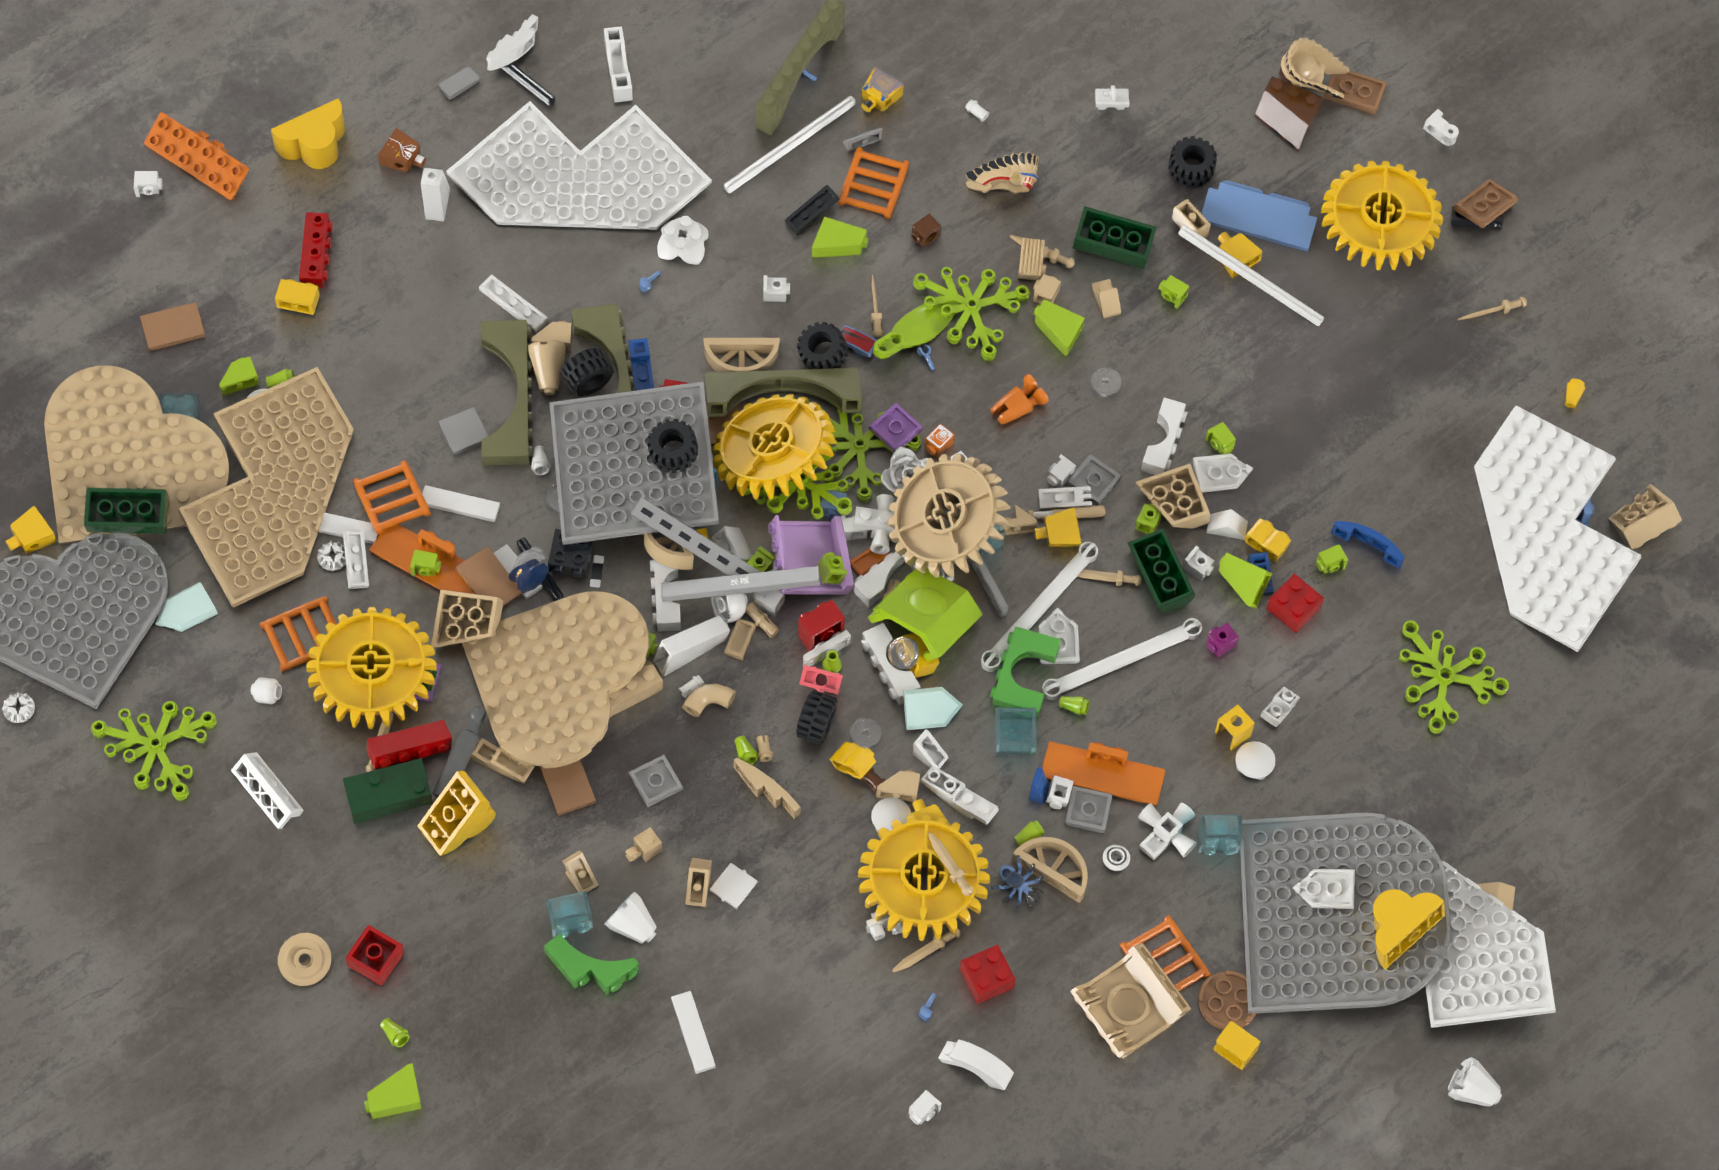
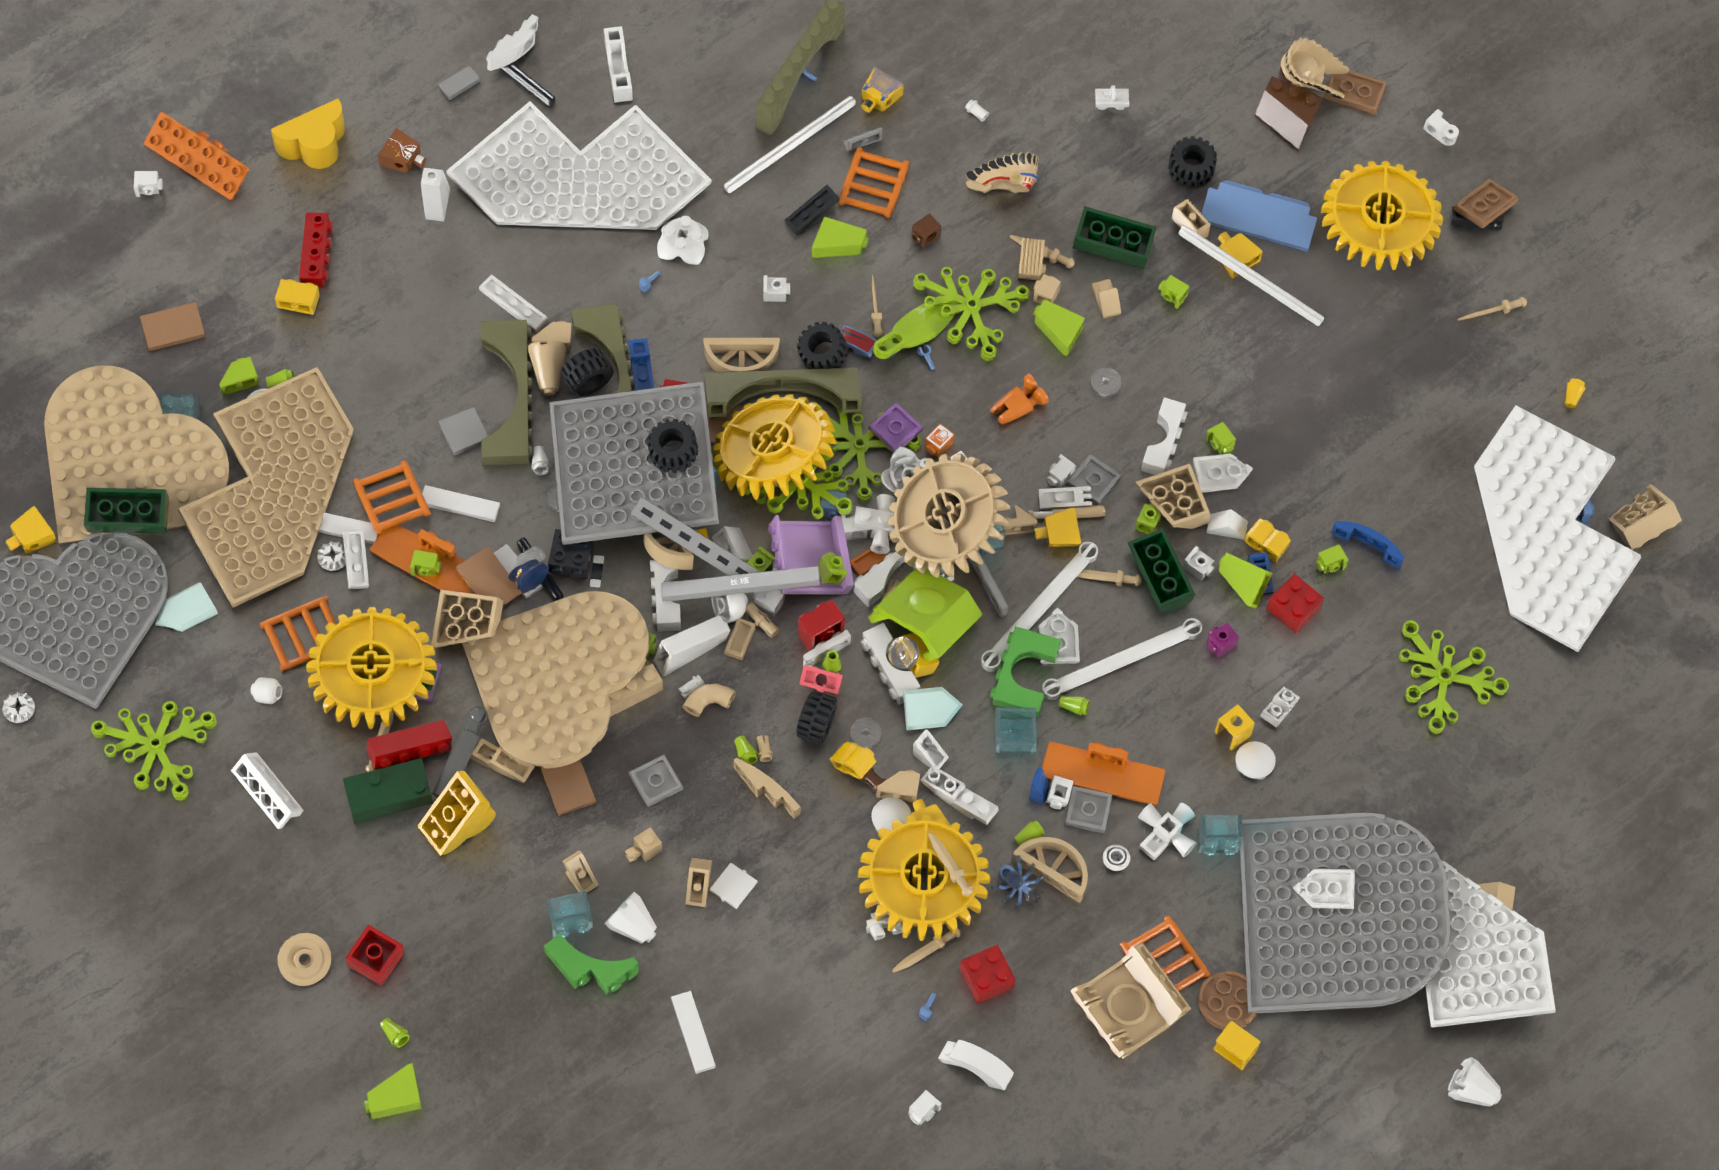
yellow brick [1373,889,1445,970] -> none

